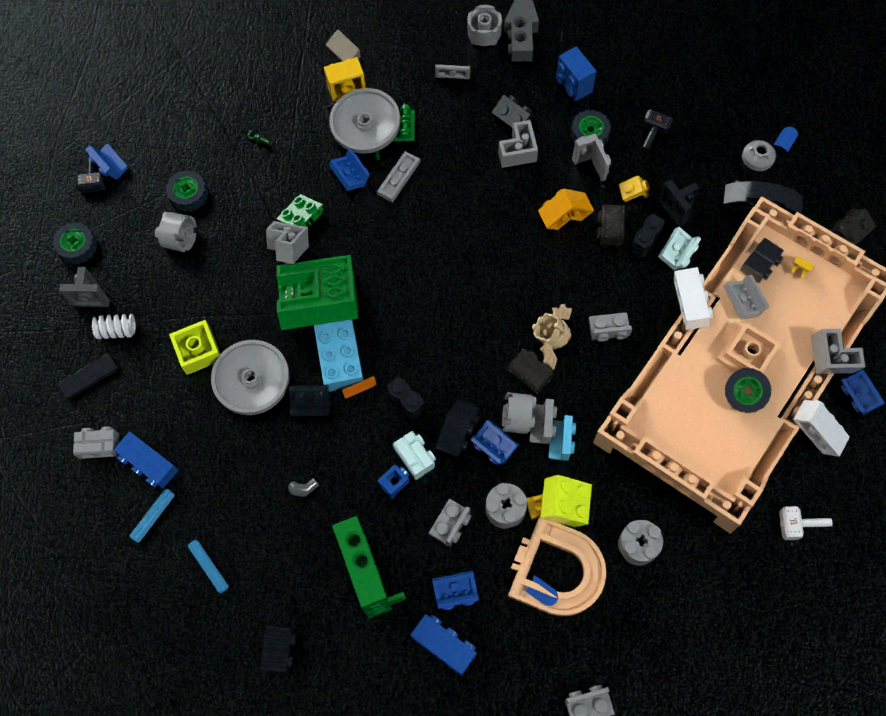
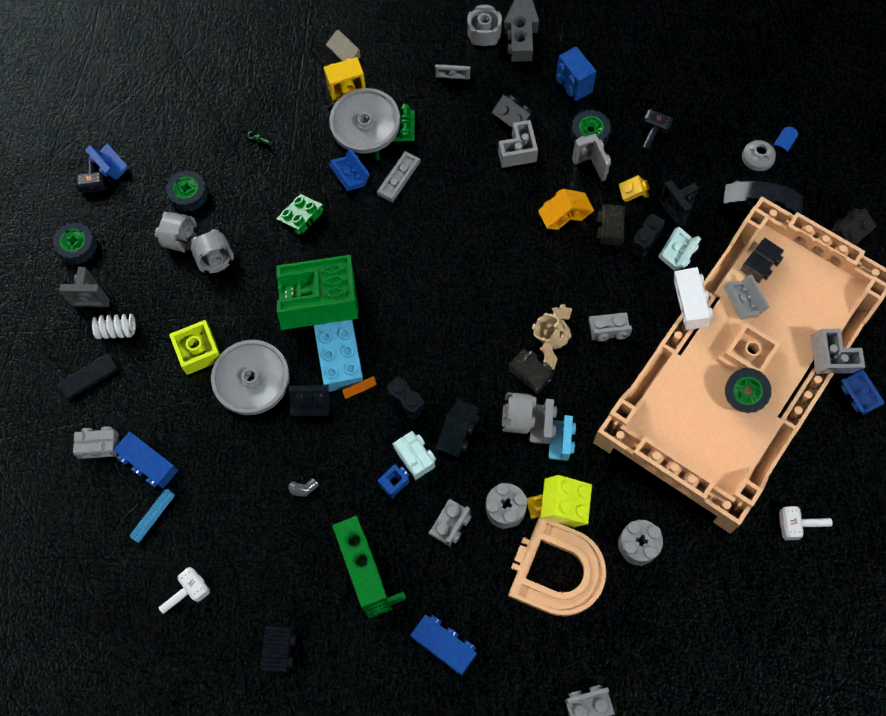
dark azure axle [188,540,229,593] -> none
light grey brick [266,221,309,264] -> none
blue bracket [432,571,479,610] -> none
blue bracket [470,420,519,465] -> none
blue piece [524,575,558,606] -> none
yellow tile [791,255,815,278] -> none
white brick [793,400,850,457] -> none
none -> white piece [158,567,210,614]
none -> light grey brick [191,229,234,273]

